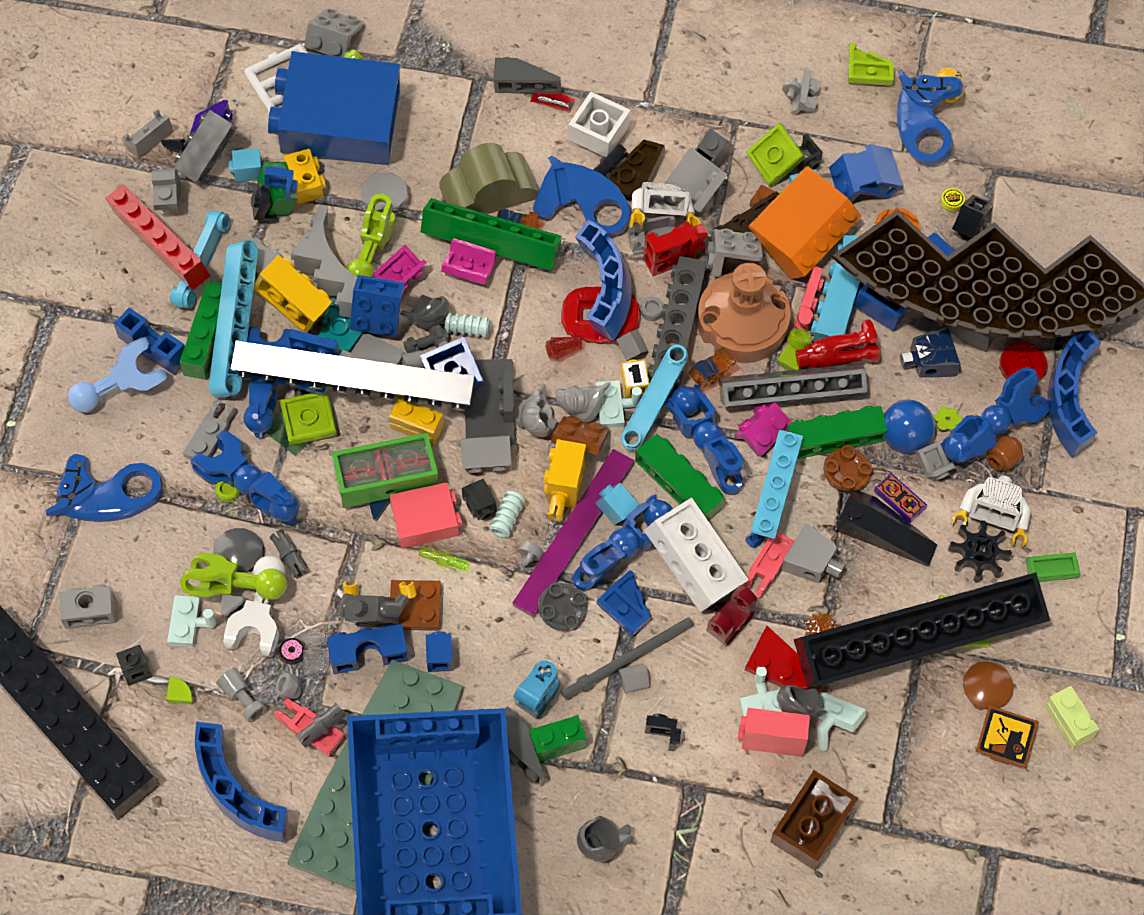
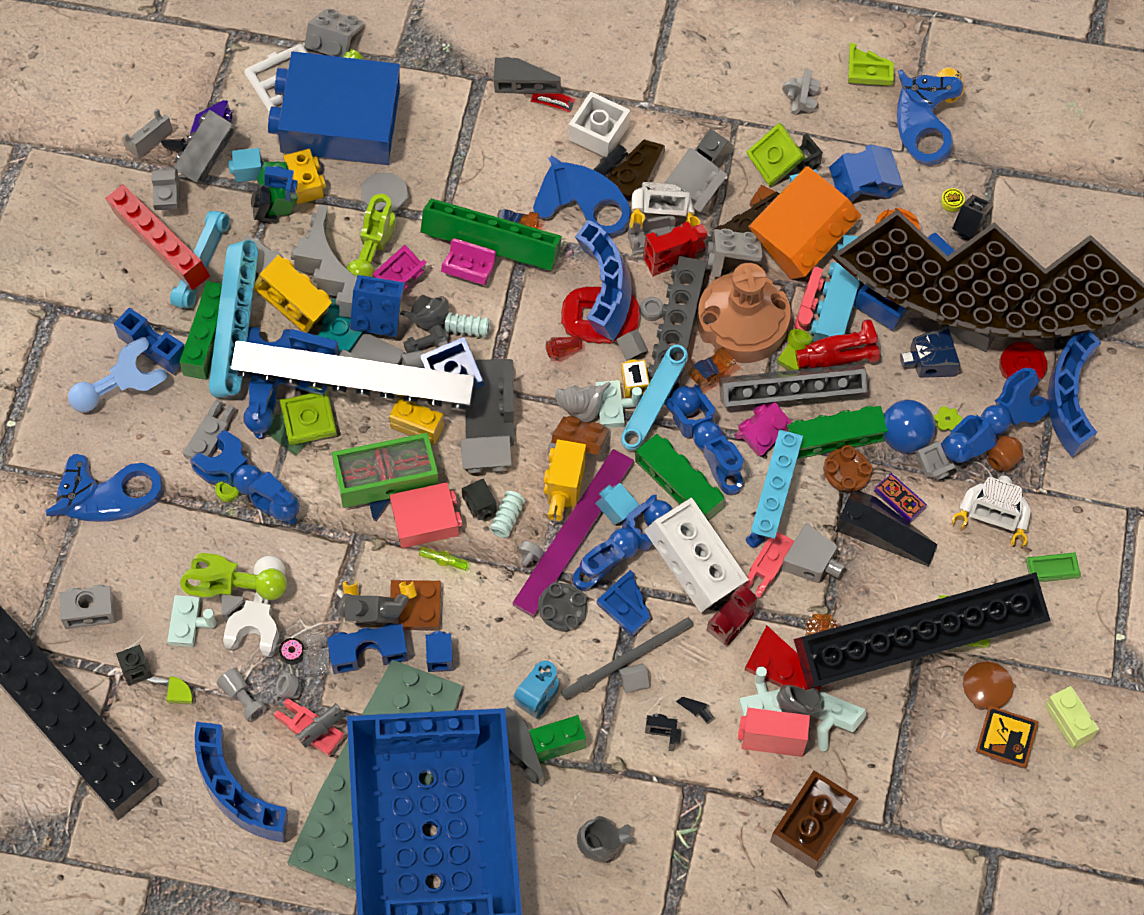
dark grey dish [213,528,263,573] -> none
dark grey pin [270,529,308,578] -> none
olive brick [439,143,539,214] -> none
light grey hair [514,383,557,437] -> none
black gear [948,520,1012,582] -> none
none -> black bar [675,697,715,724]

